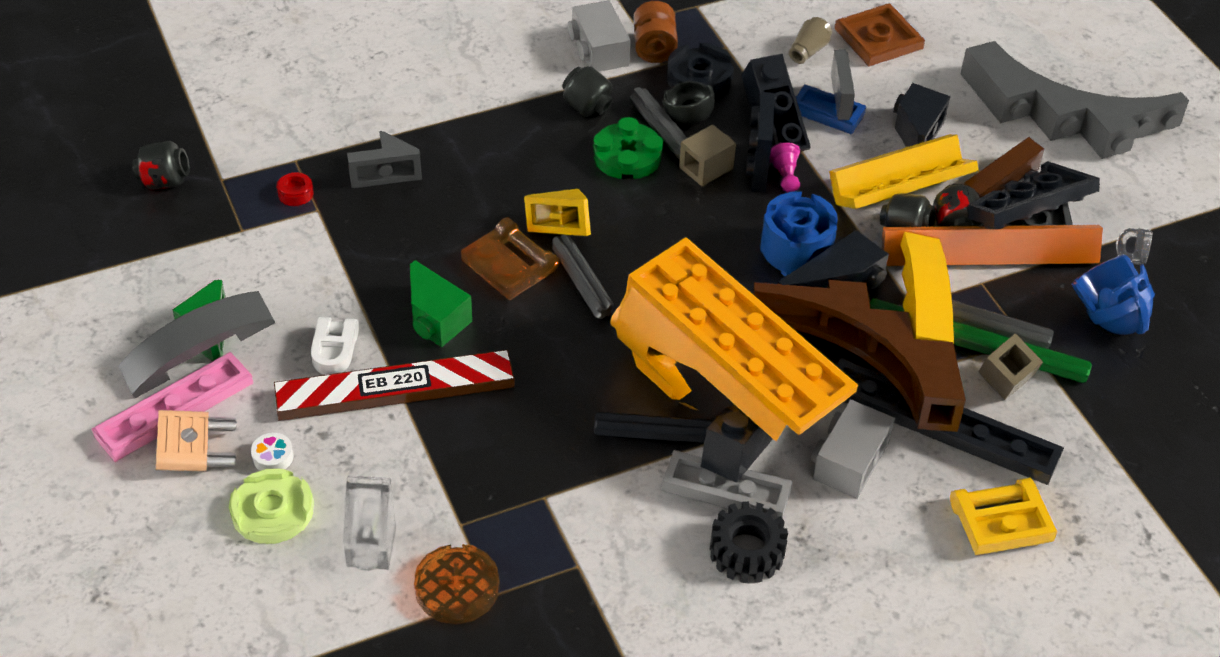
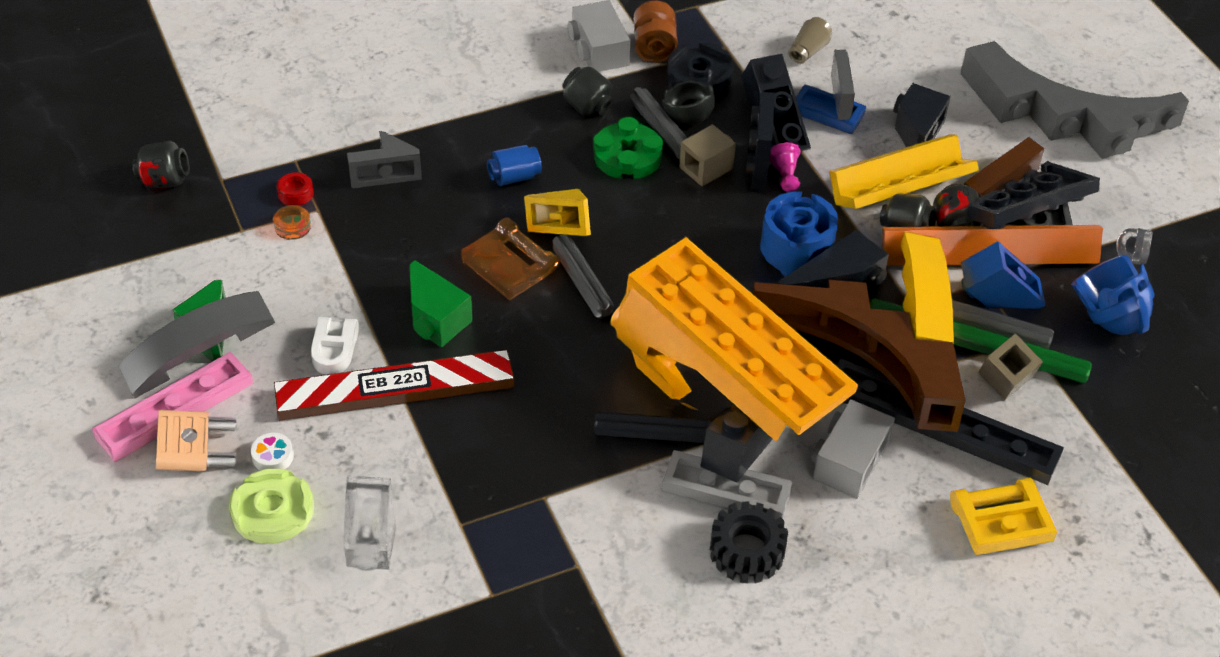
clear orange tile [414,544,500,624] -> none
dark orange tile [834,3,925,67] -> none
none -> clear orange tile [273,205,311,240]
none -> blue brick [487,145,542,186]
none -> blue slope [961,241,1046,309]

